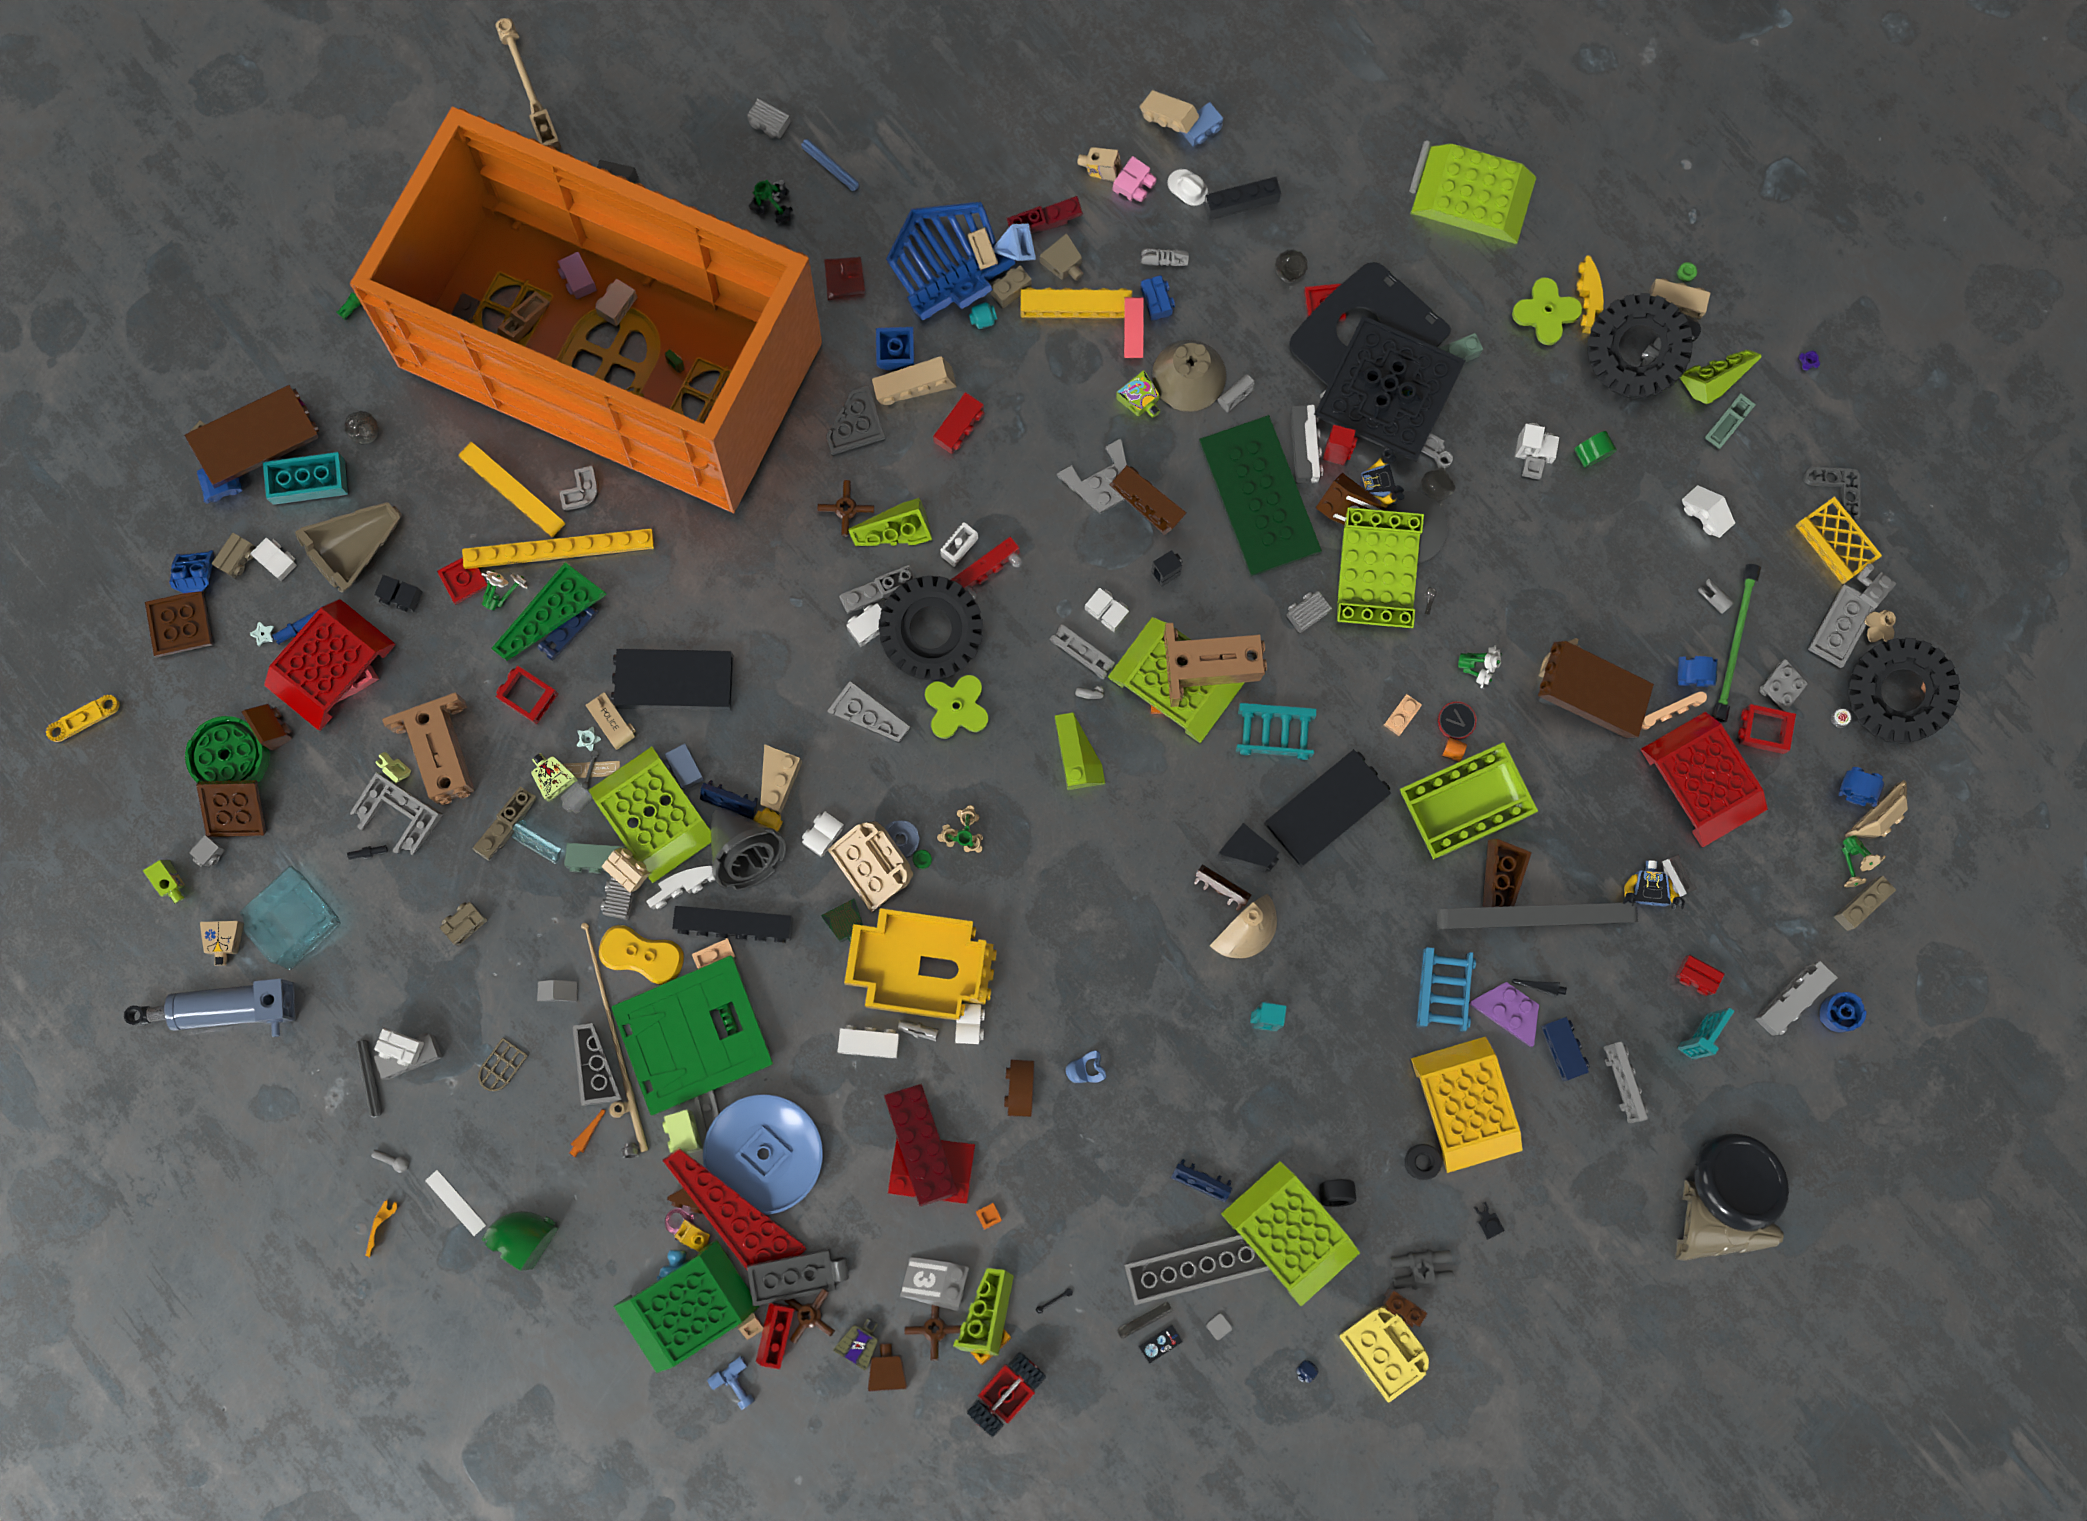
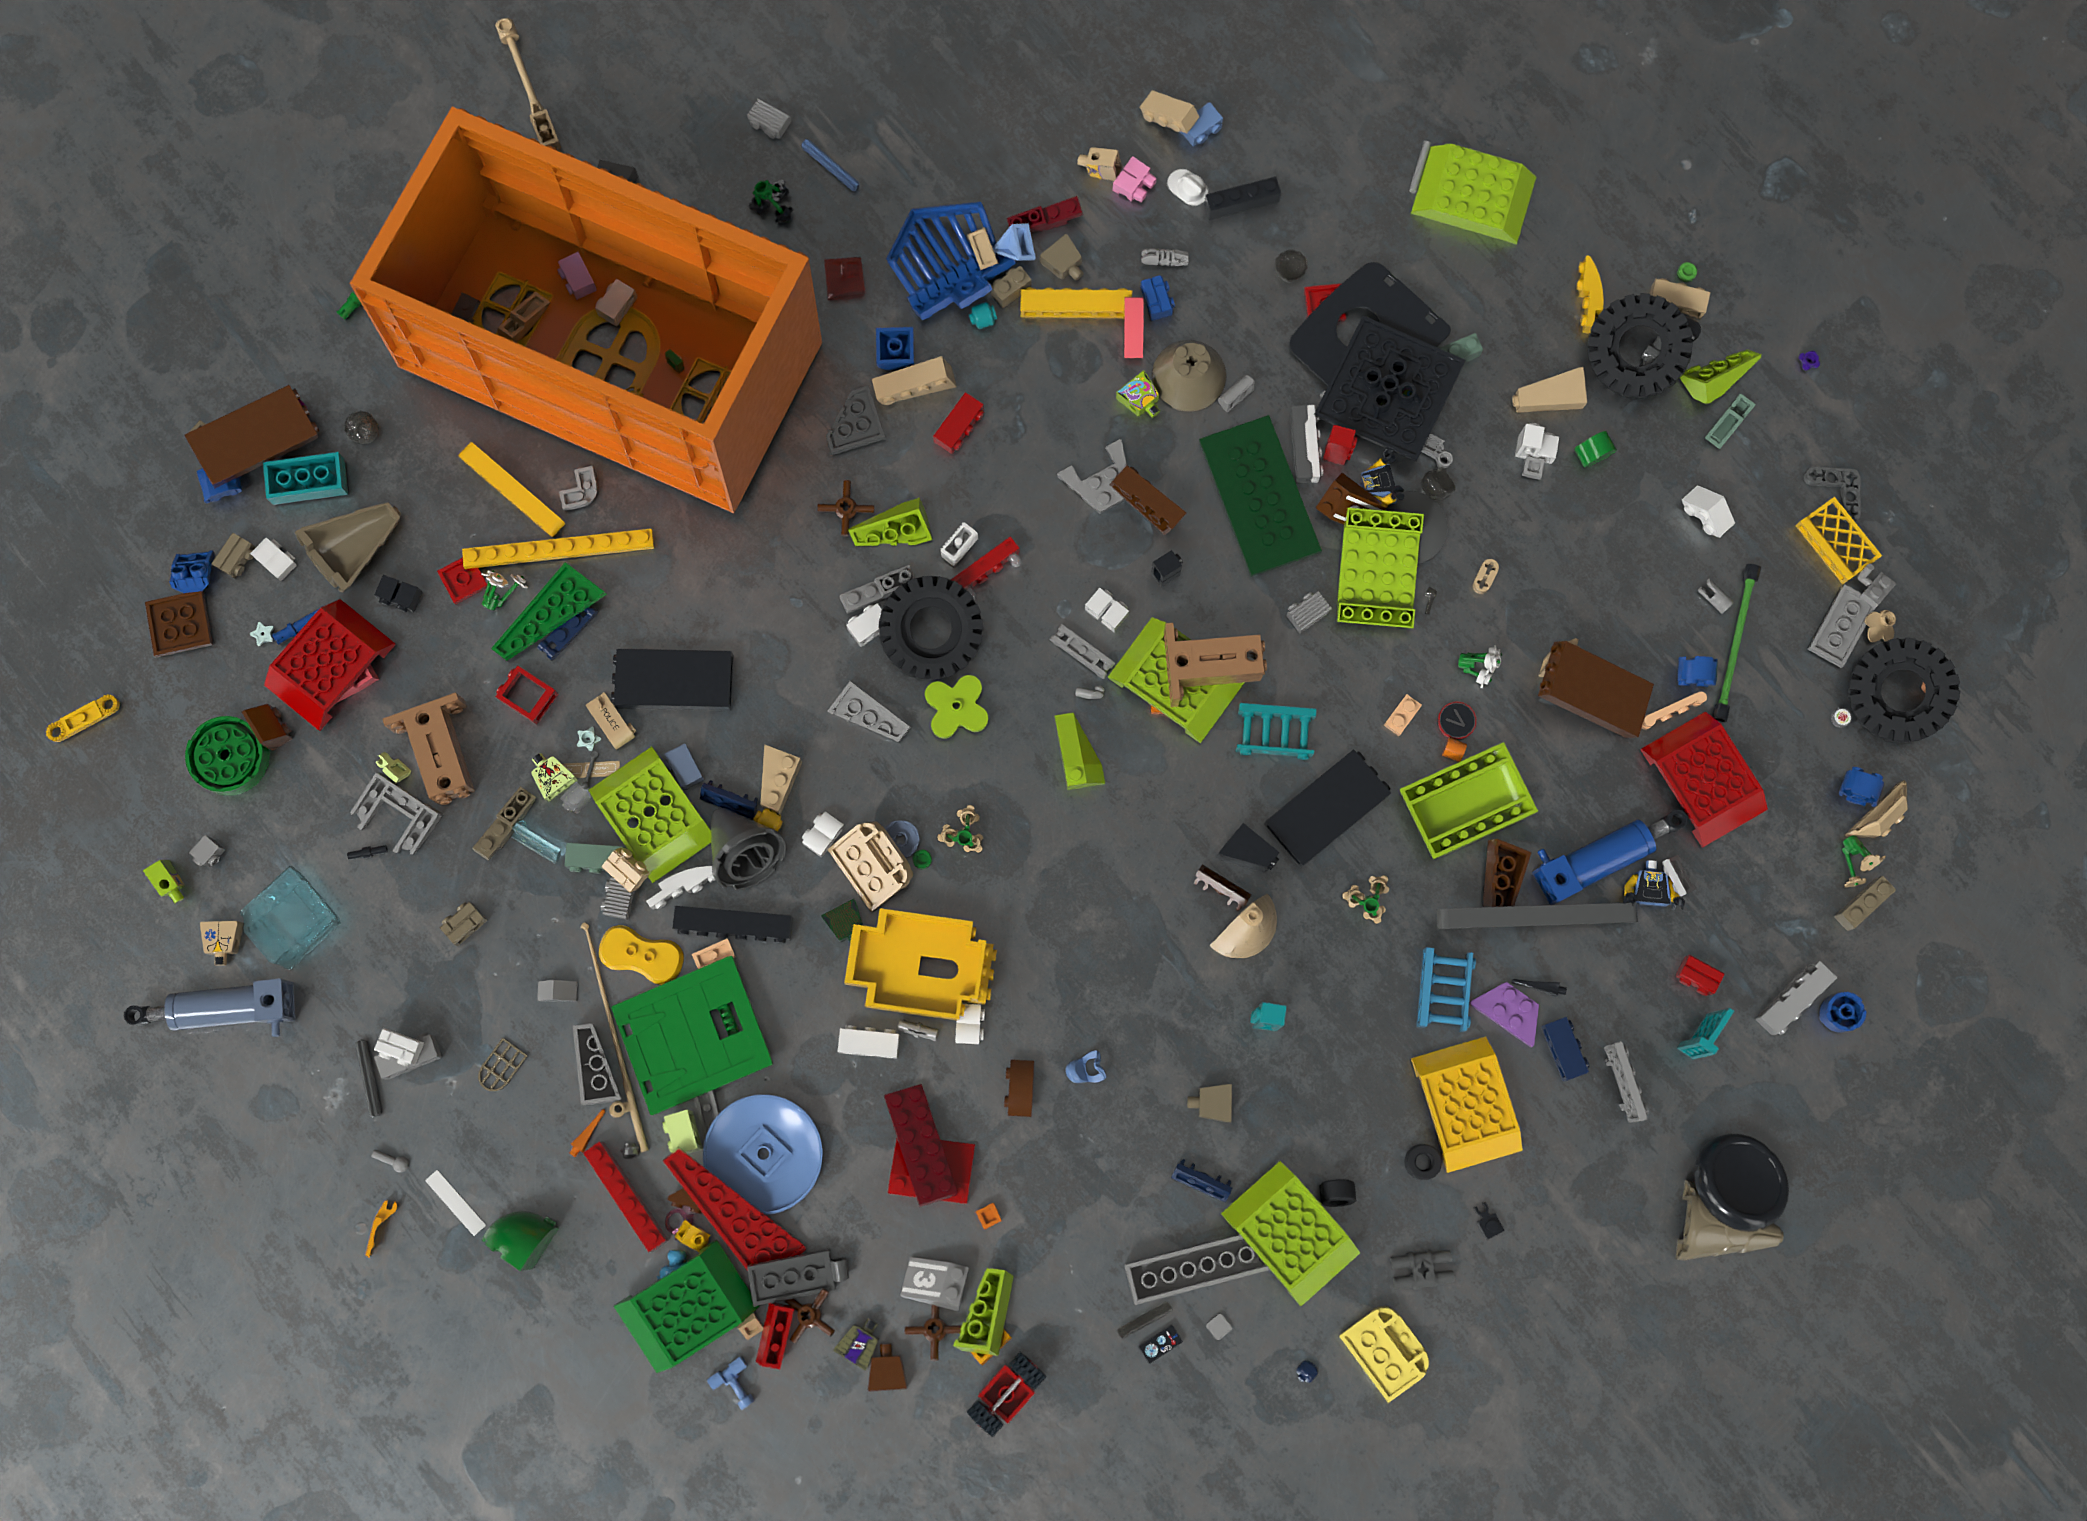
reddish brown plate [196,780,266,837] -> none
black hinge [1036,1288,1073,1314] -> none
reddish brown plate [1383,1288,1428,1328] -> none
lime plant [1512,278,1582,345] -> none
red window [1738,704,1796,754] -> none
light grey hinge [1759,659,1808,711] -> none
none -> red brick [583,1141,669,1253]
none -> dark tan torso [1187,1084,1232,1123]
none -> tan plant [1342,875,1389,924]
none -> tan beam [1472,559,1499,594]
none -> tan slope [1512,367,1587,413]
none -> blue piece [1532,810,1688,905]

